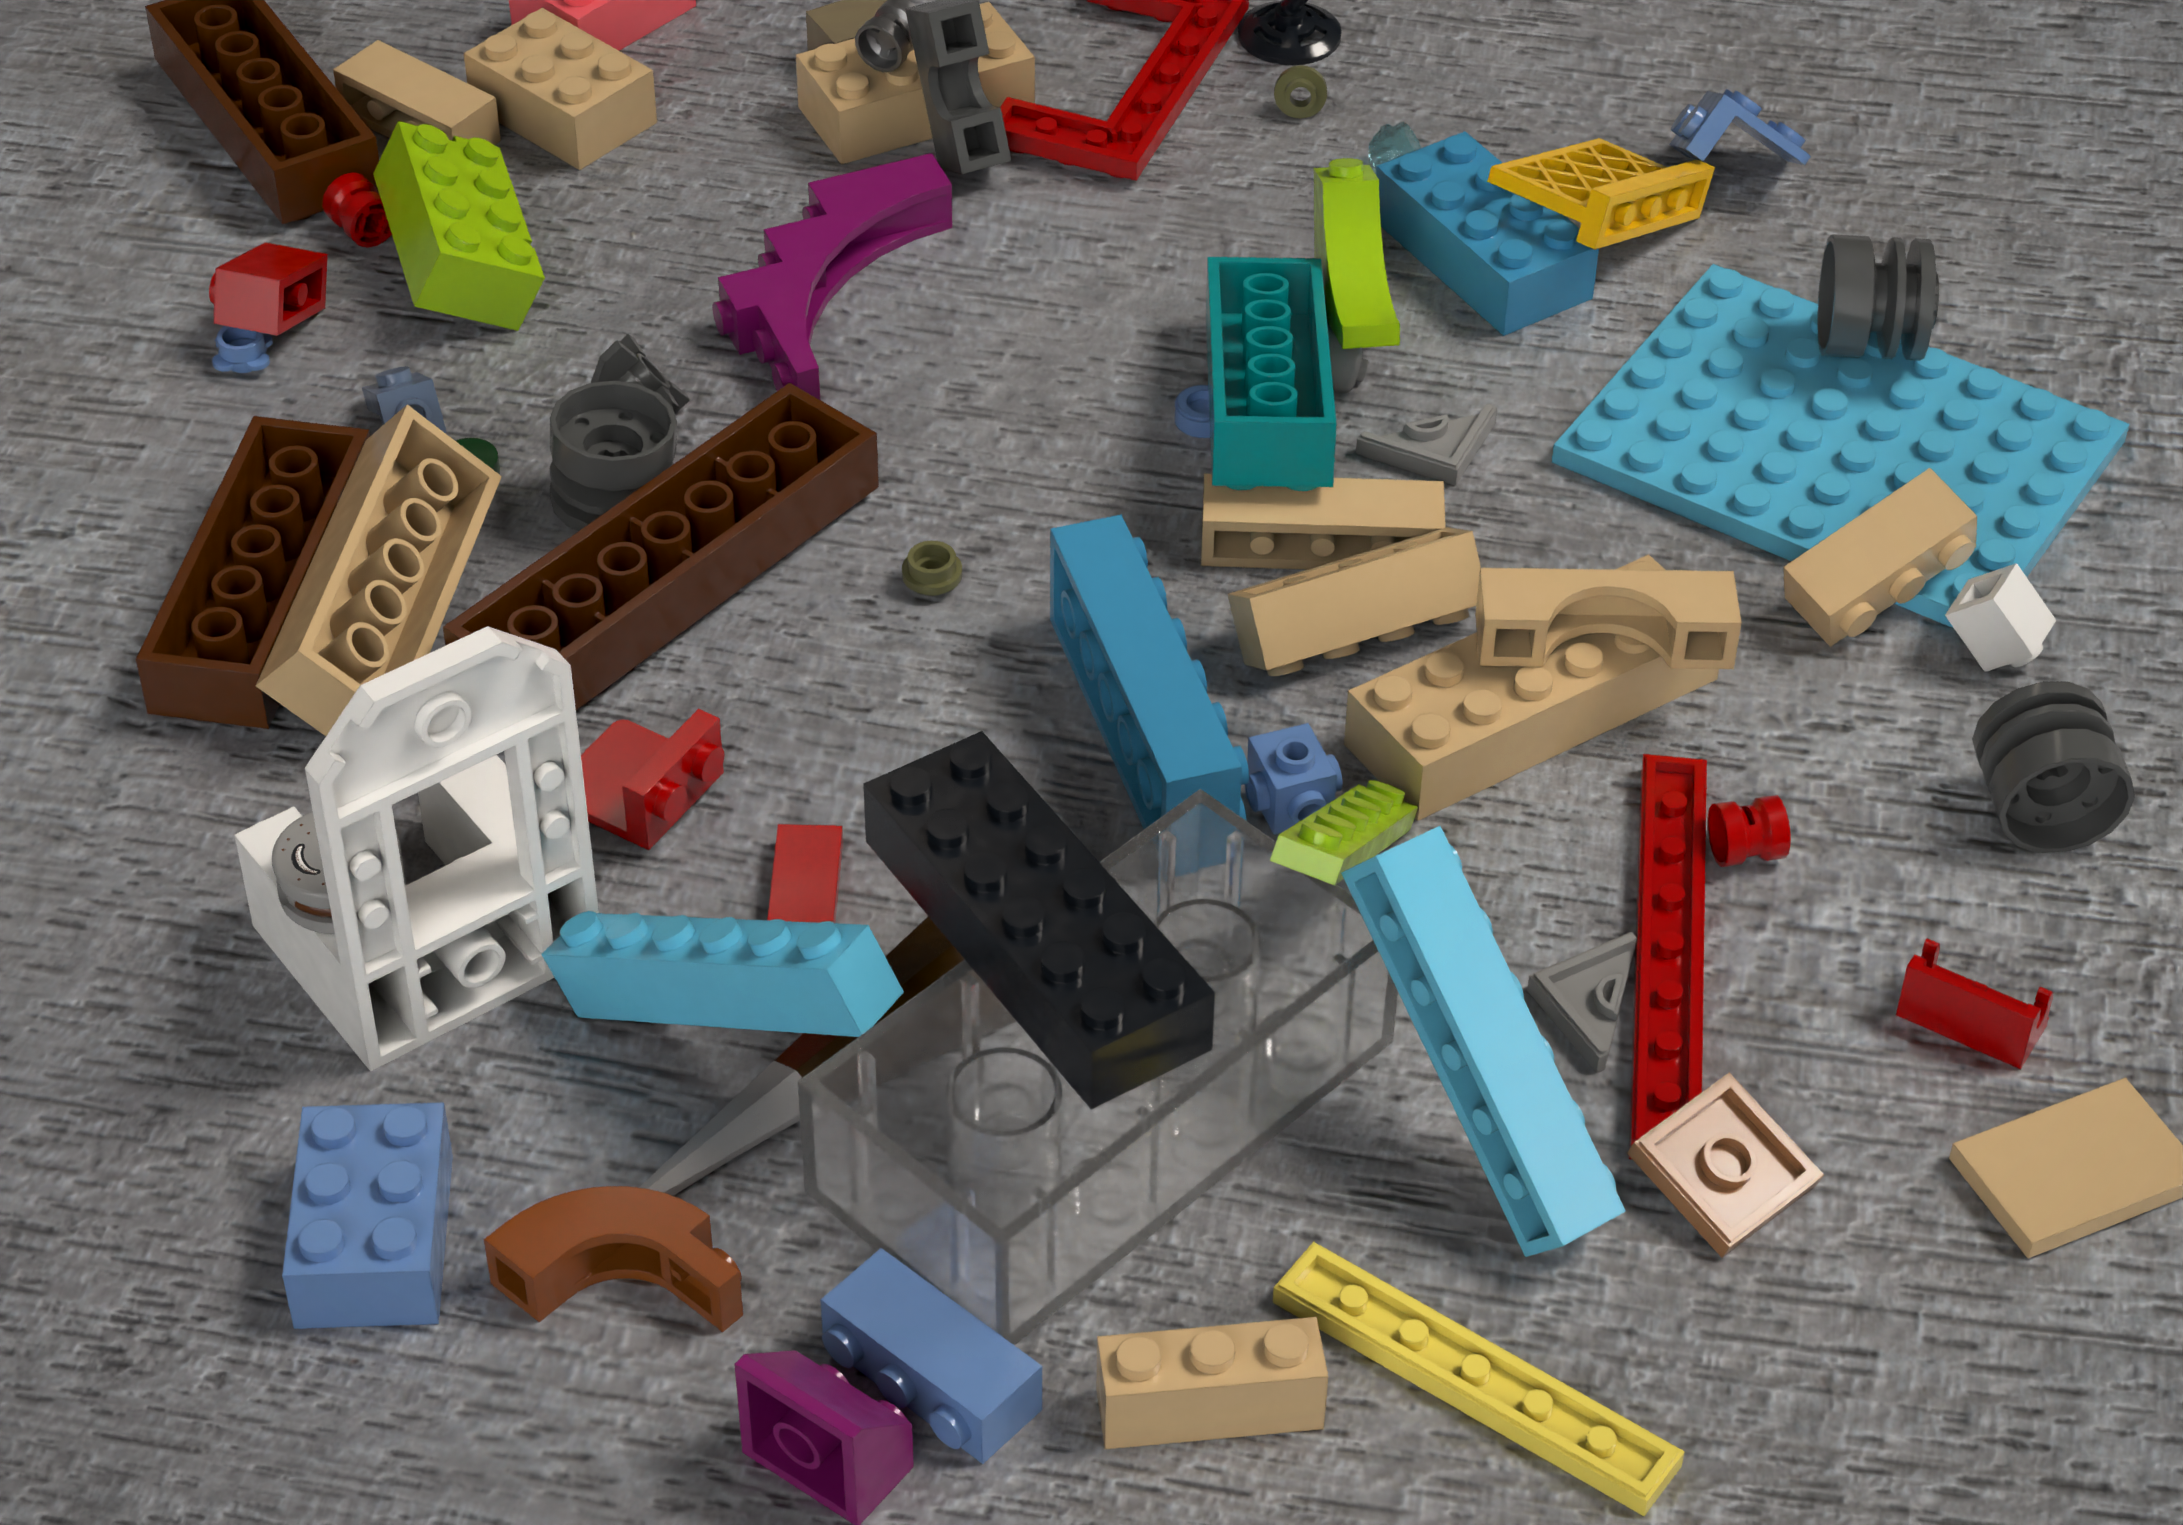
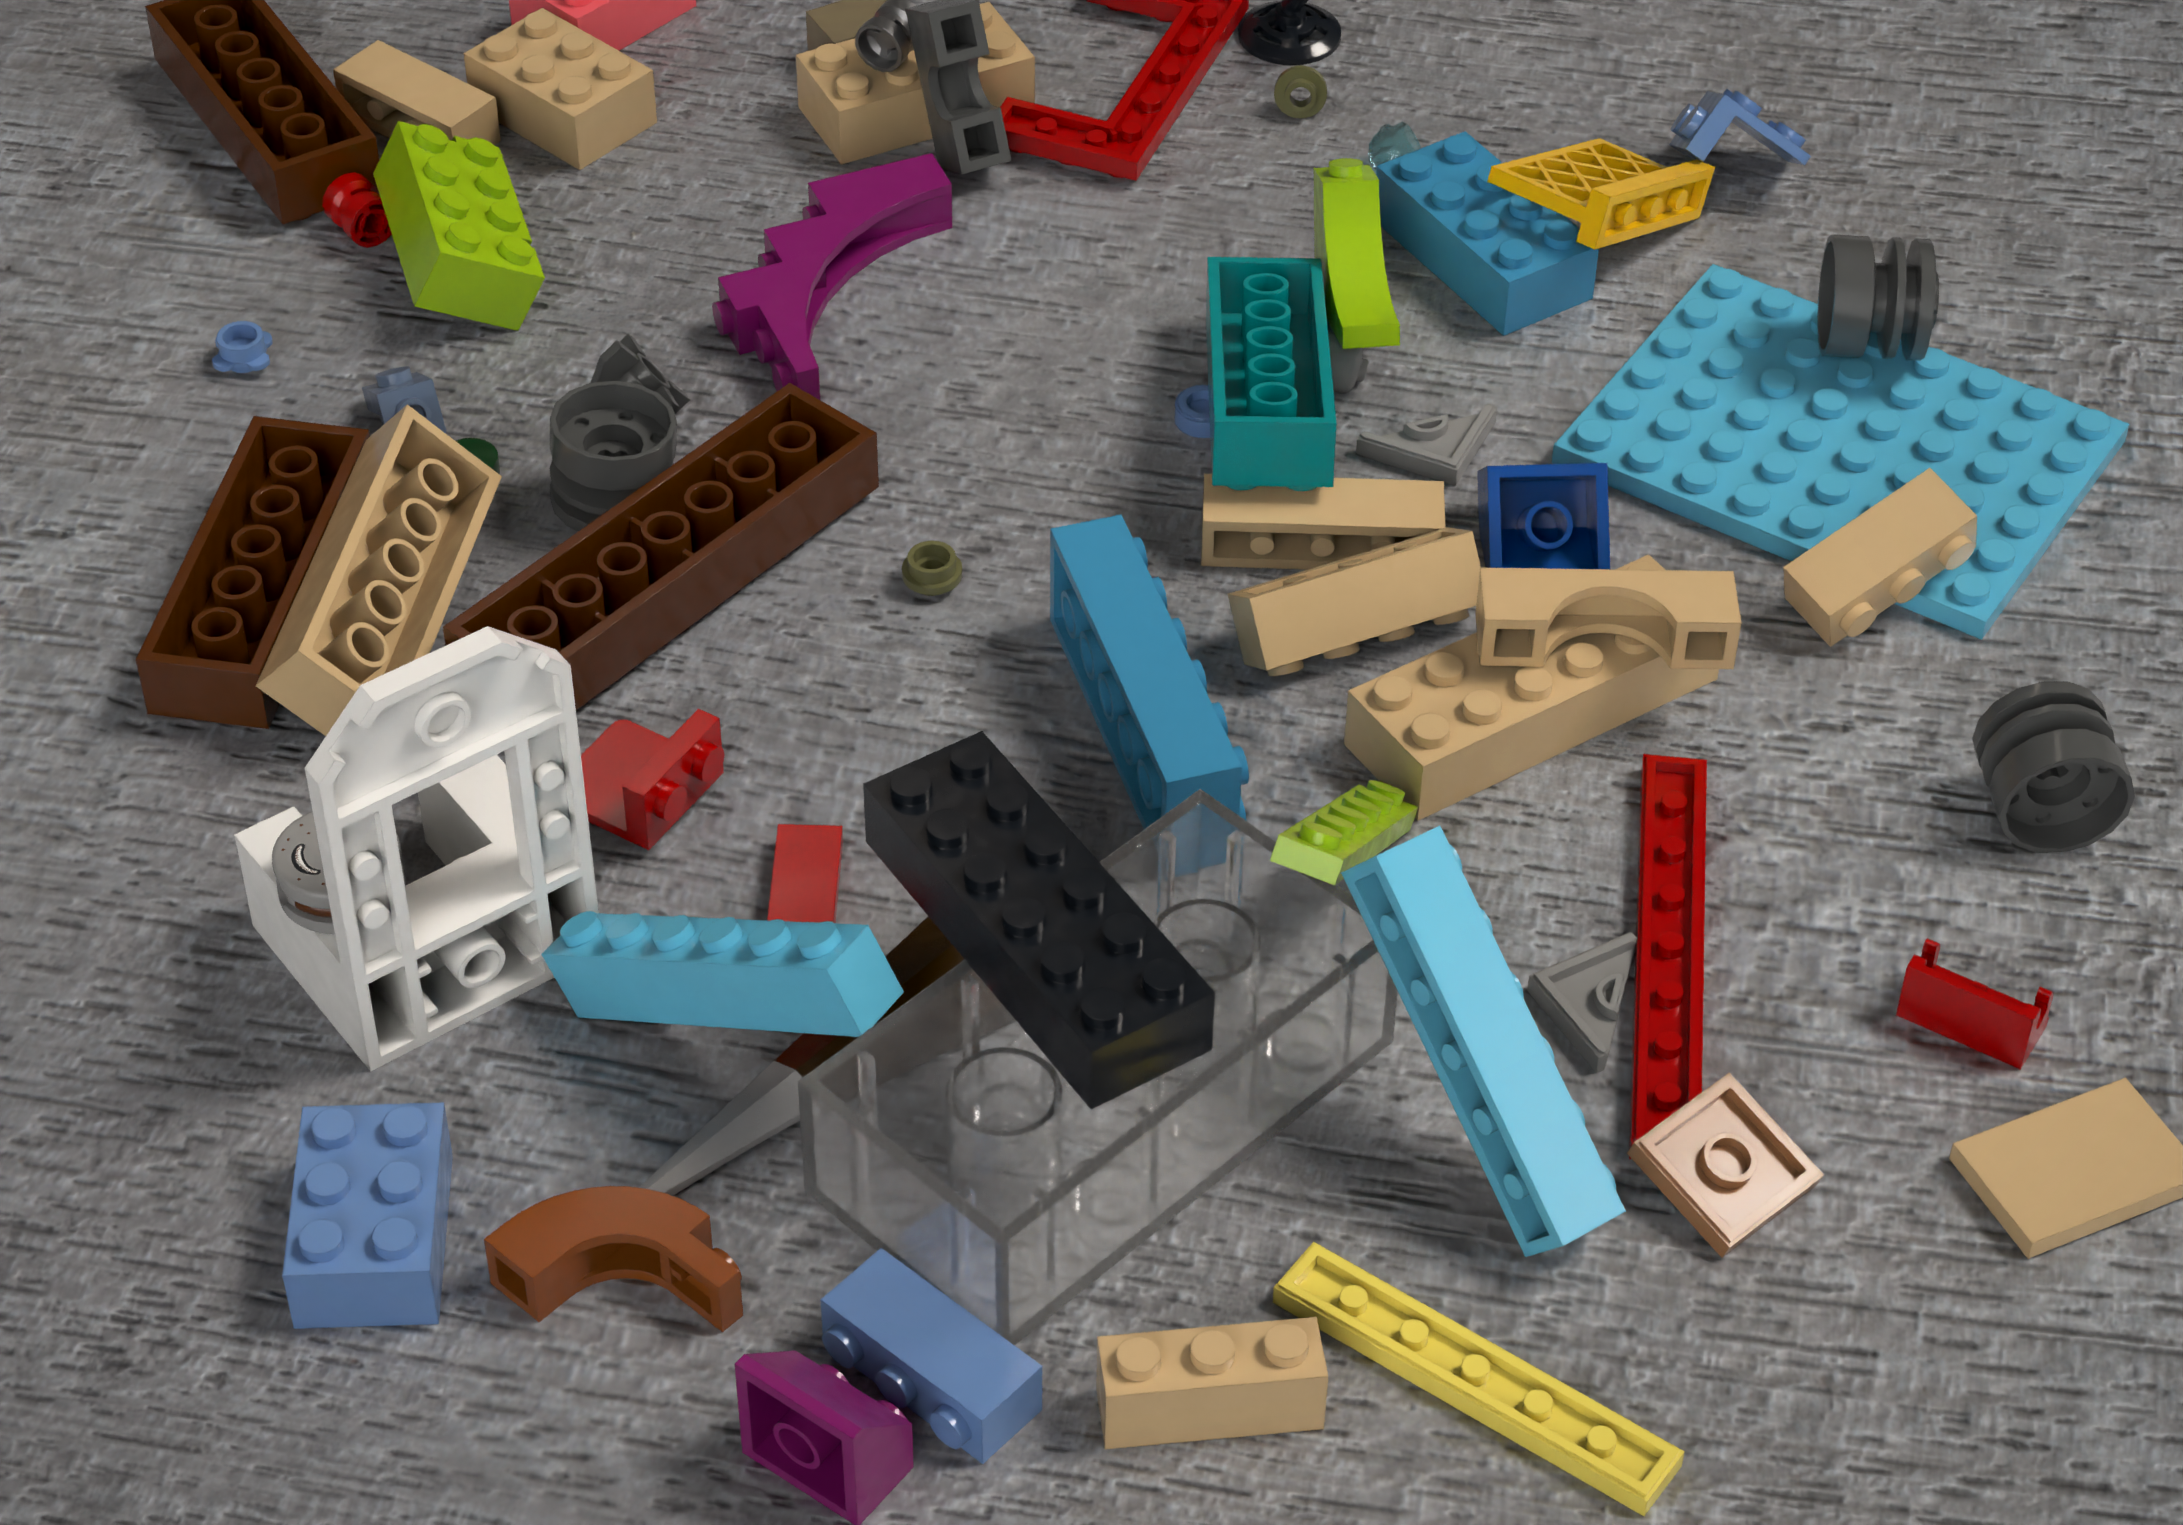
red brick [209,242,328,336] -> none
medium blue brick [1245,723,1343,835] -> none
red wheel [1707,795,1791,867] -> none
white brick [1945,563,2056,672] -> none
none -> blue slope [1477,463,1610,569]

